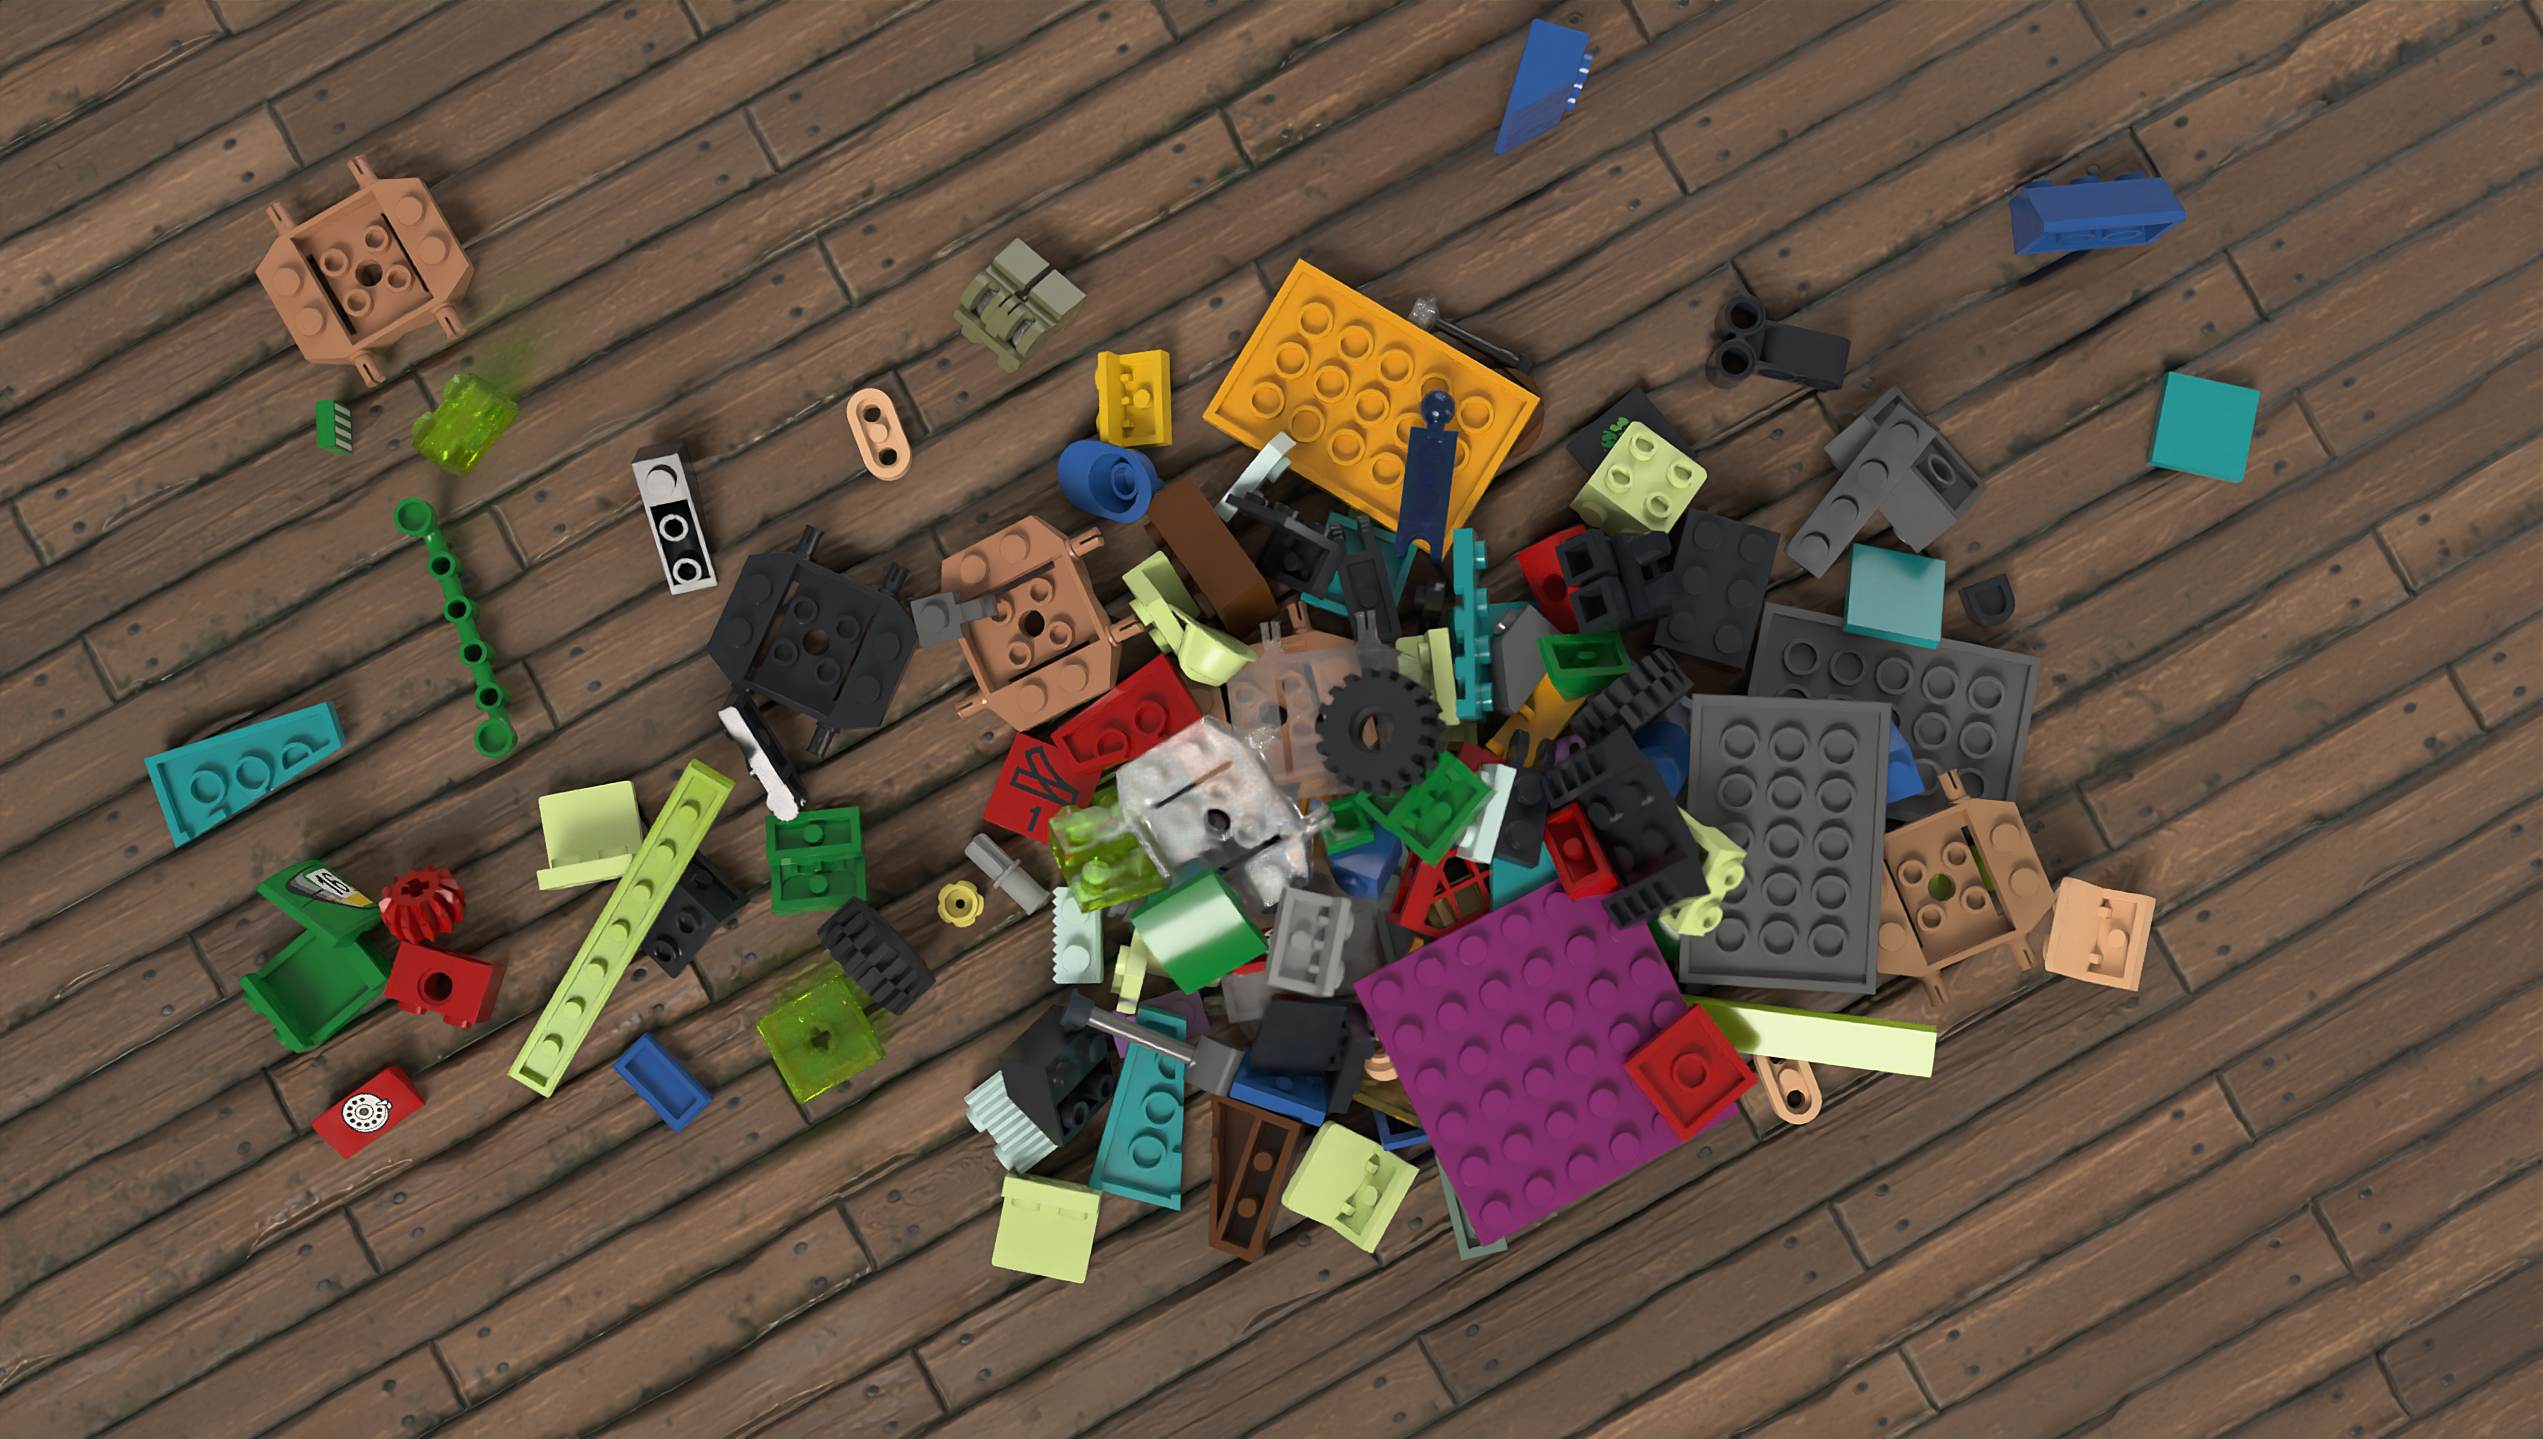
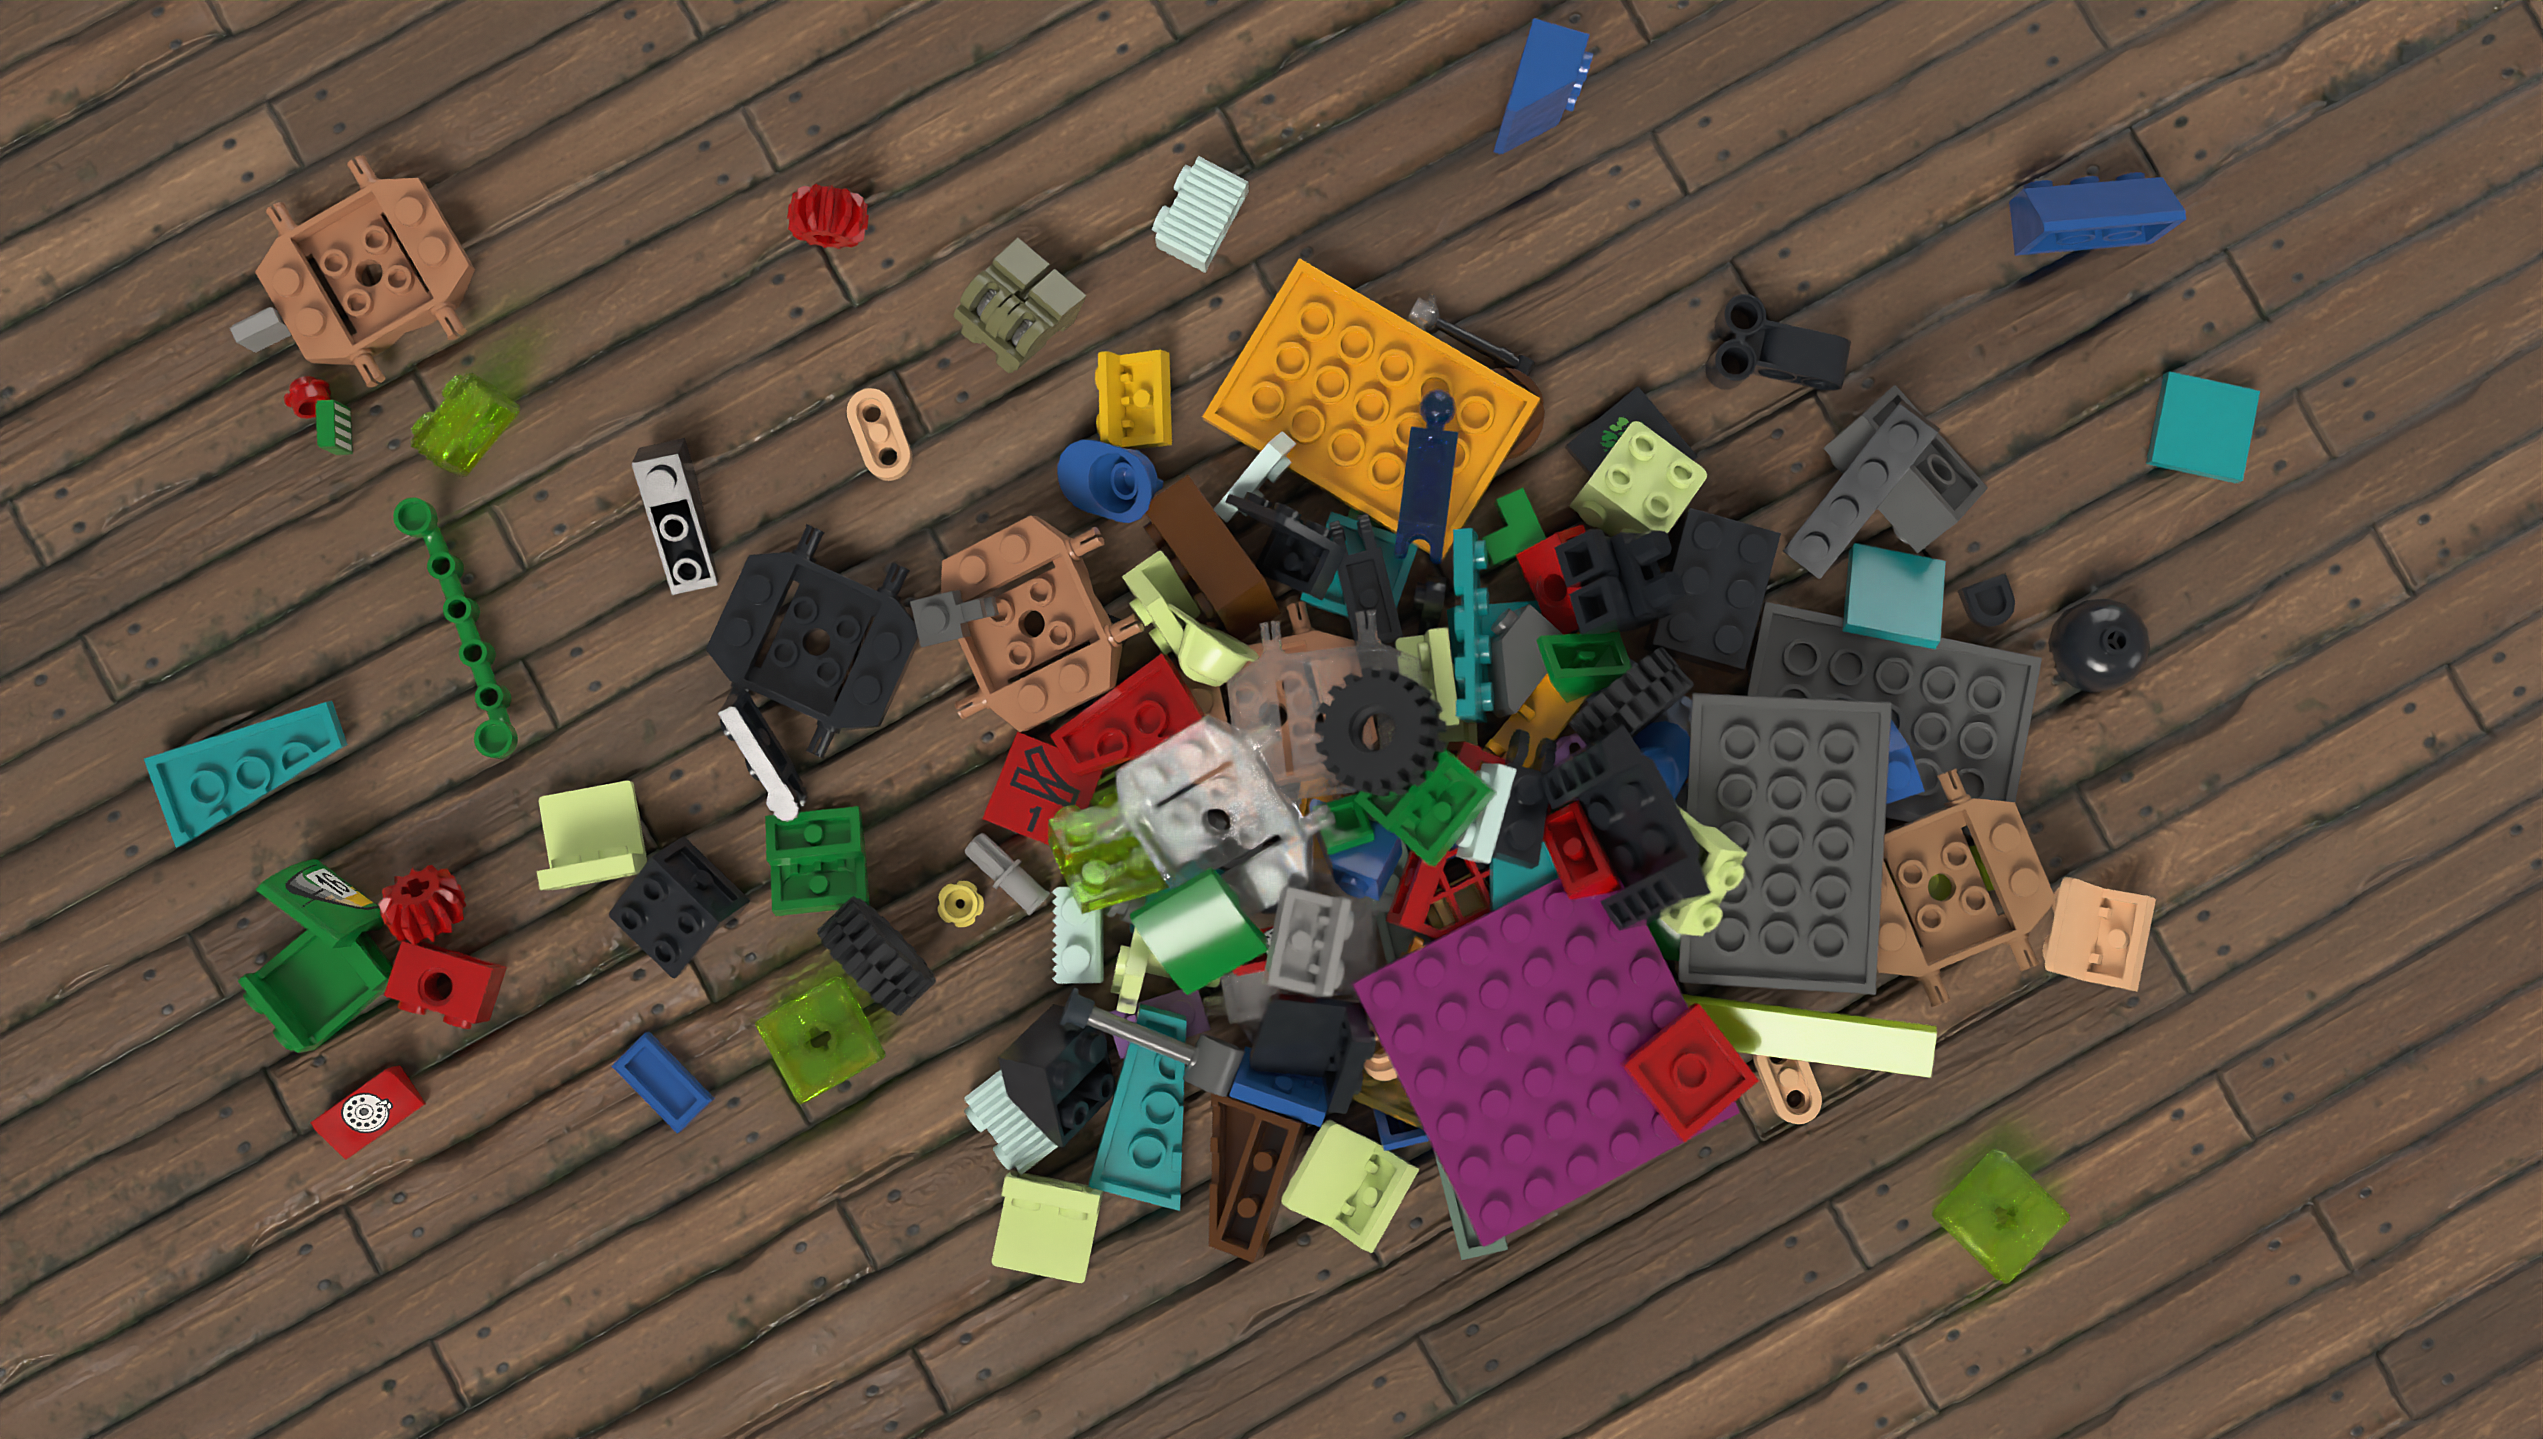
lime tile [507,758,736,1098] -> none
none -> light grey tile [230,307,291,353]
none -> red plate [284,376,331,418]
none -> red gear [787,184,869,249]
none -> light aqua brick [1152,156,1249,272]
none -> green piece [1480,488,1546,568]
none -> clear neon green brick [1932,1148,2071,1284]
none -> black cylinder [2048,599,2150,693]

